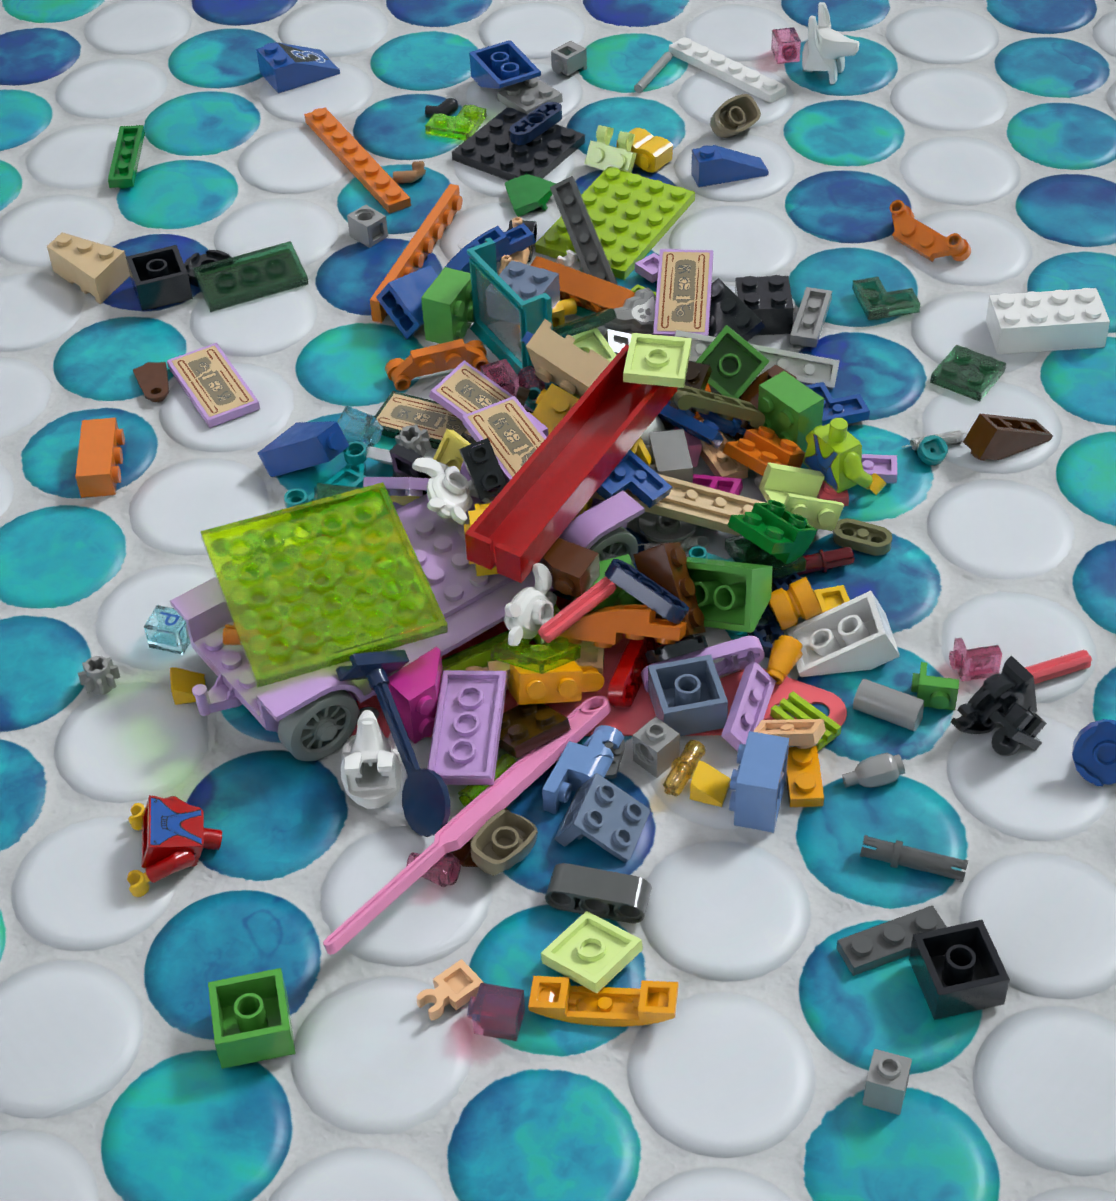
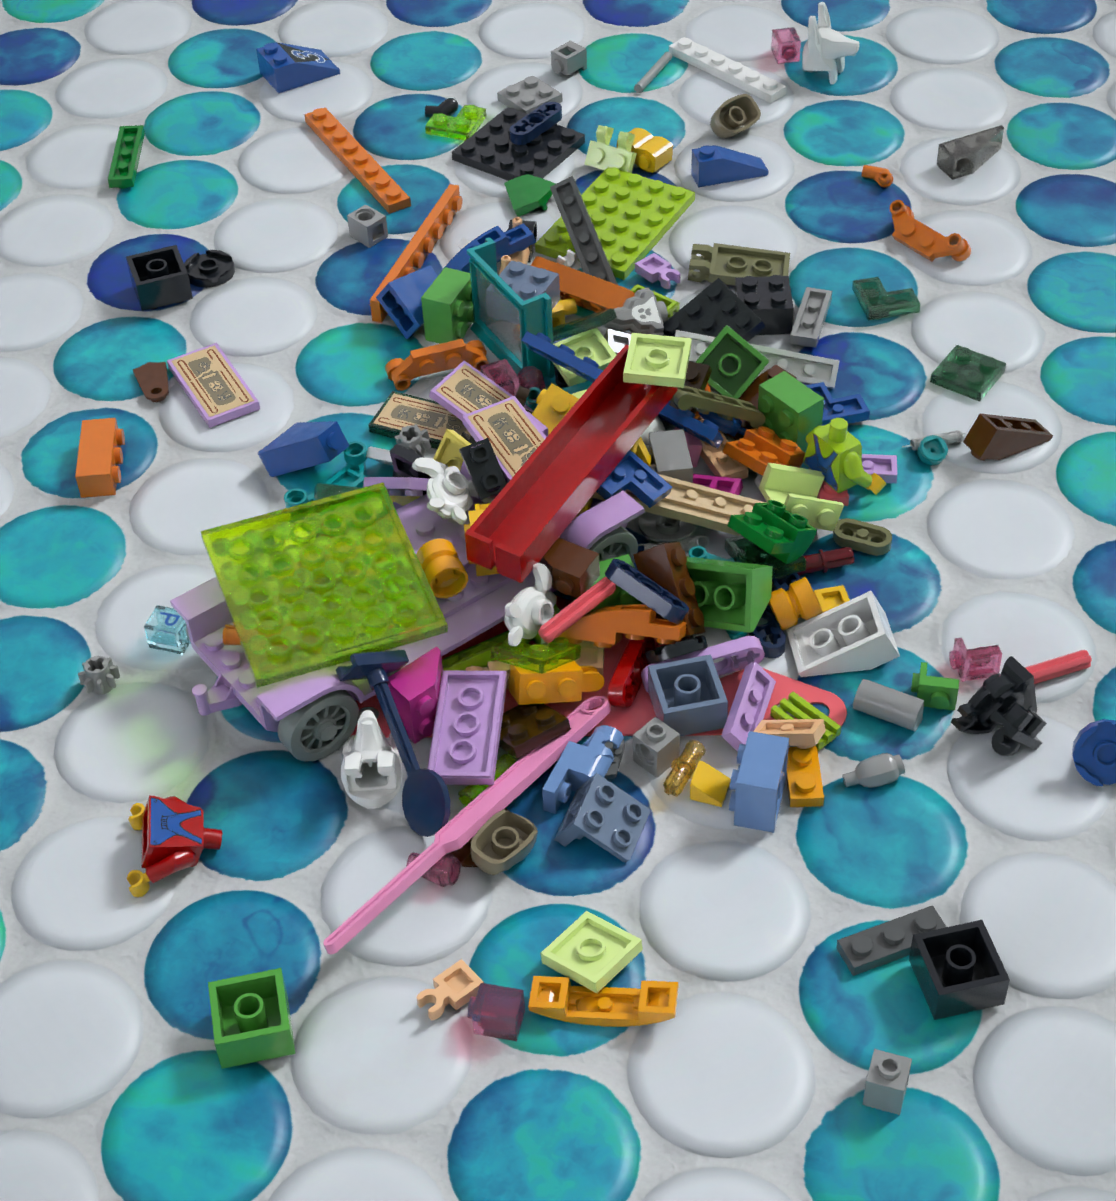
tan wedge [47,233,130,304] -> none
yellow slope [170,667,206,705] -> none
clear green tile [193,241,309,312] -> none
clear light blue brick [337,405,384,450] -> none
medium nougat arm [393,161,426,184] -> none
blue slope [469,40,541,89] -> none
tan wedge [526,319,610,396] -> none
dark grey beam [545,863,652,923] -> none
tile [653,249,713,337] -> none
light orange cone [766,635,803,684] -> none
dark grey pin [860,835,968,882] -> none
white brick [986,288,1110,354] -> none
none -> light orange wheel [415,539,468,598]
none -> olive tile [688,243,790,286]
none -> orange arm [862,165,893,187]
none -> clear smoke slope [936,125,1004,180]

